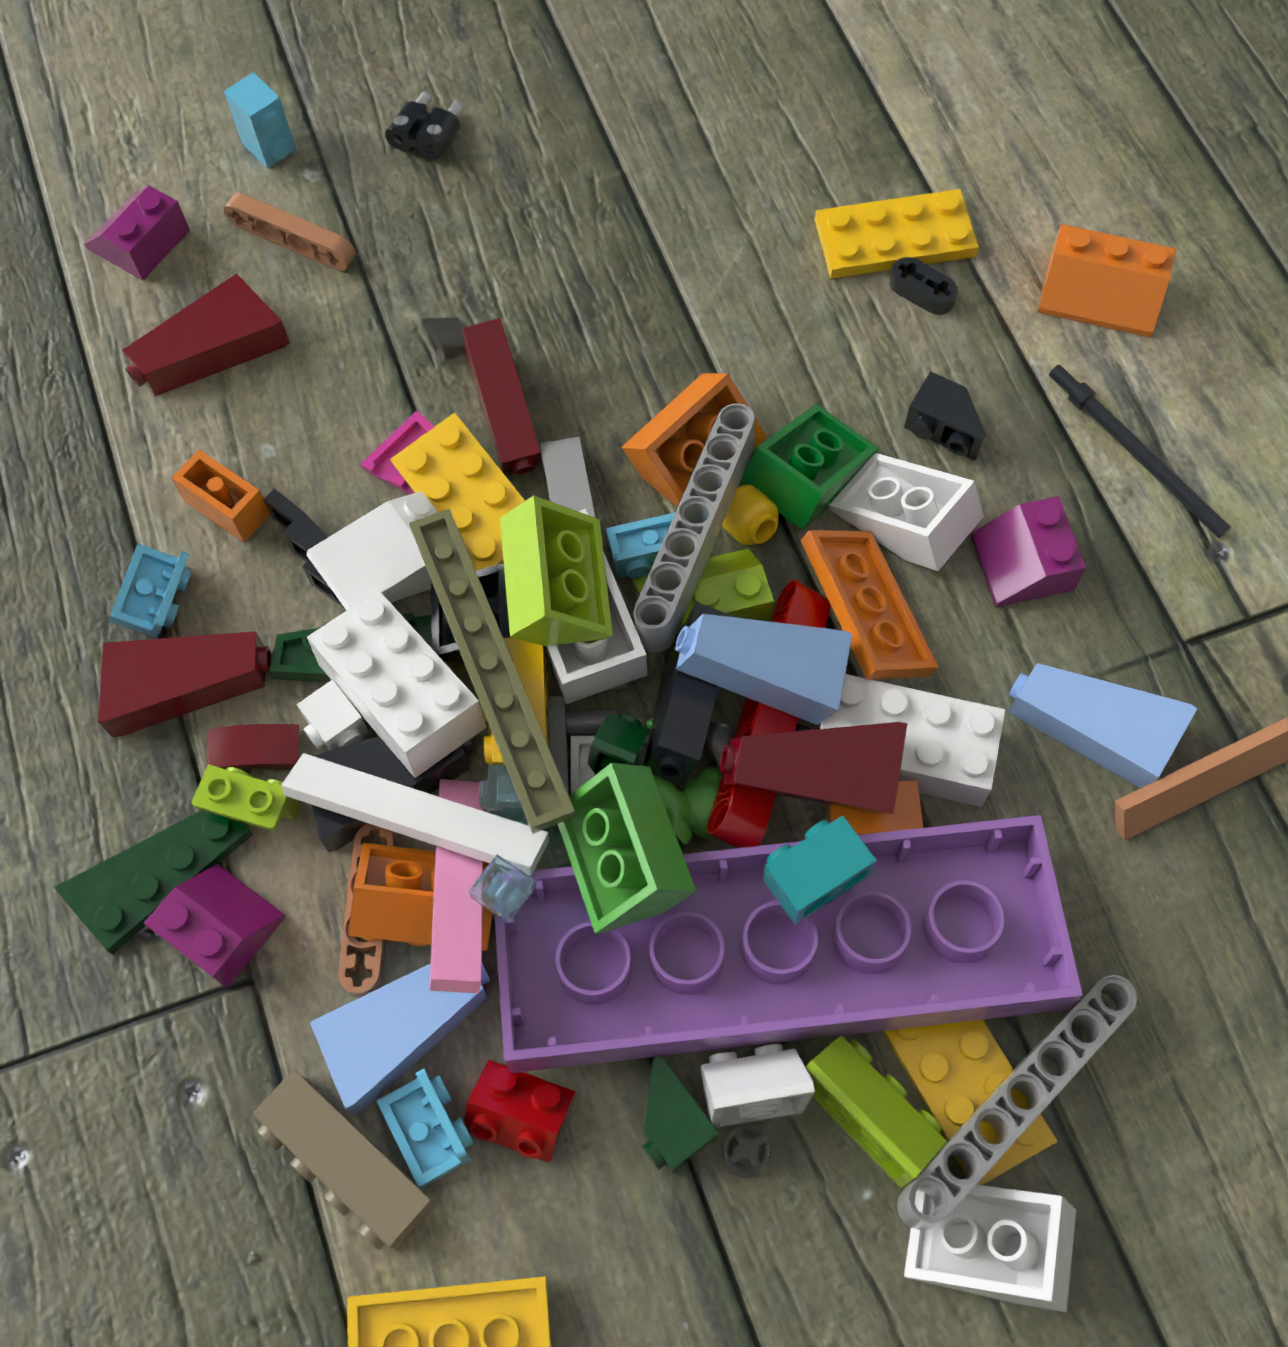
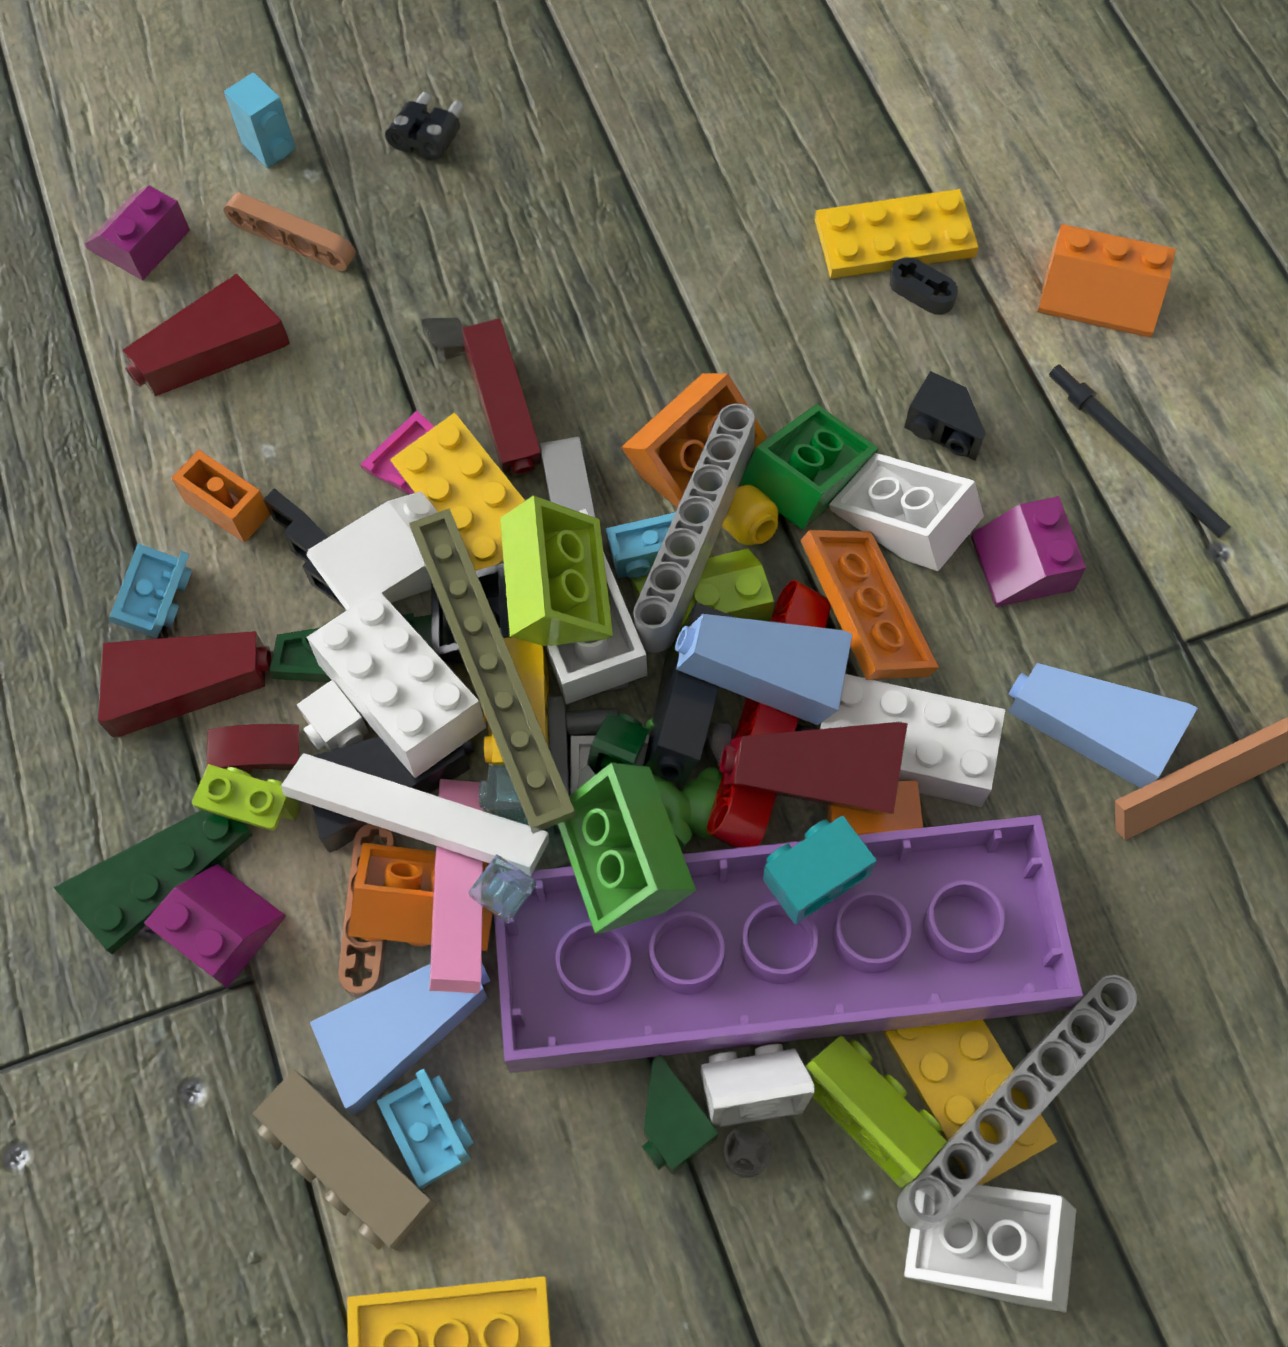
red bracket [464,1059,576,1163] -> none

